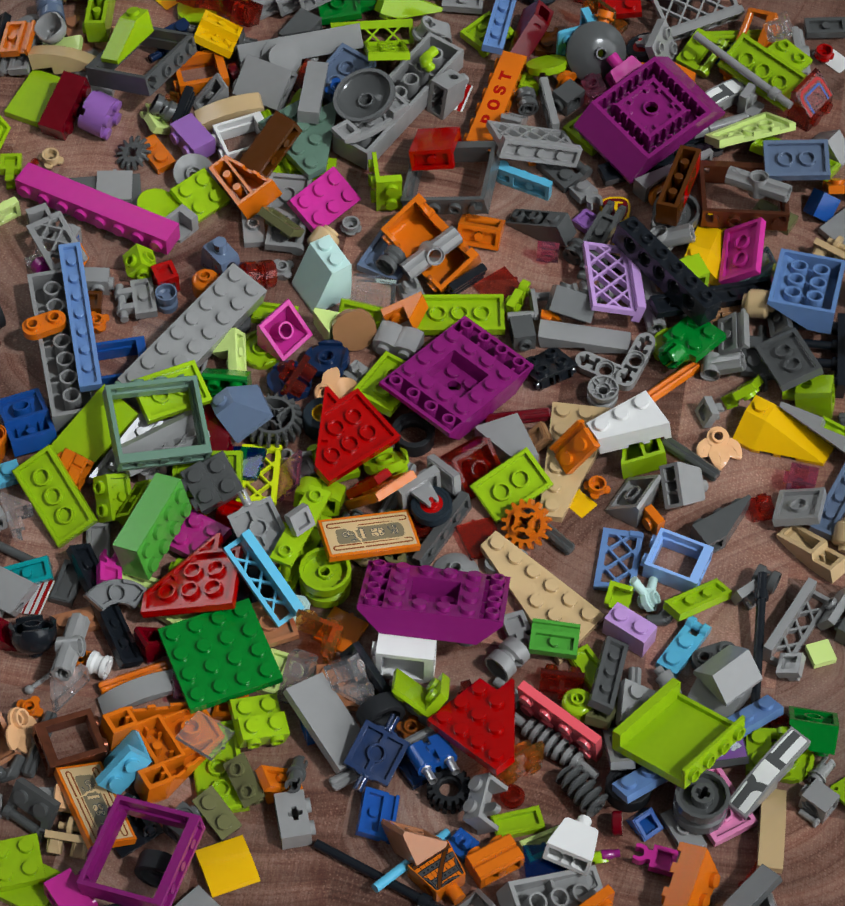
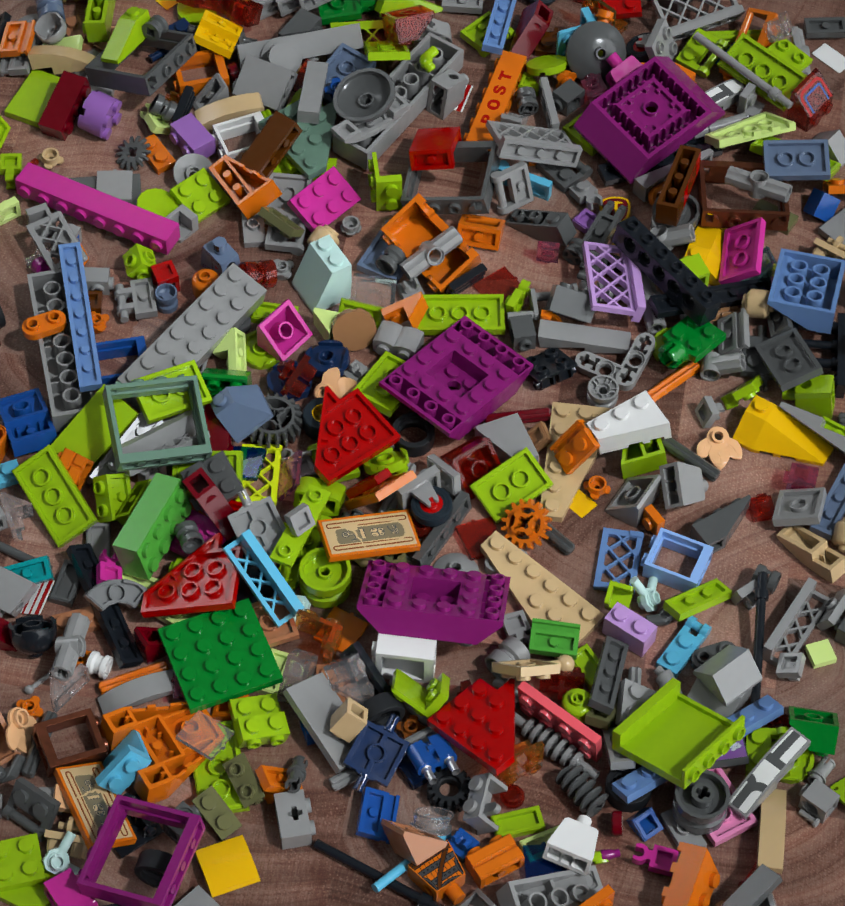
red plate [814,43,834,63] -> none
none -> light aqua piece [42,831,81,875]
none -> dark grey wheel [142,15,169,41]
none -> dark grey wheel [174,520,205,554]
none -> dark red slope [182,467,236,542]
none -> tan brick [329,697,368,743]
none -> clear red slope [381,5,435,46]
none -> clear piece [410,806,454,836]
none -> light grey plate [490,161,534,215]
none -> tan plate [492,654,575,681]

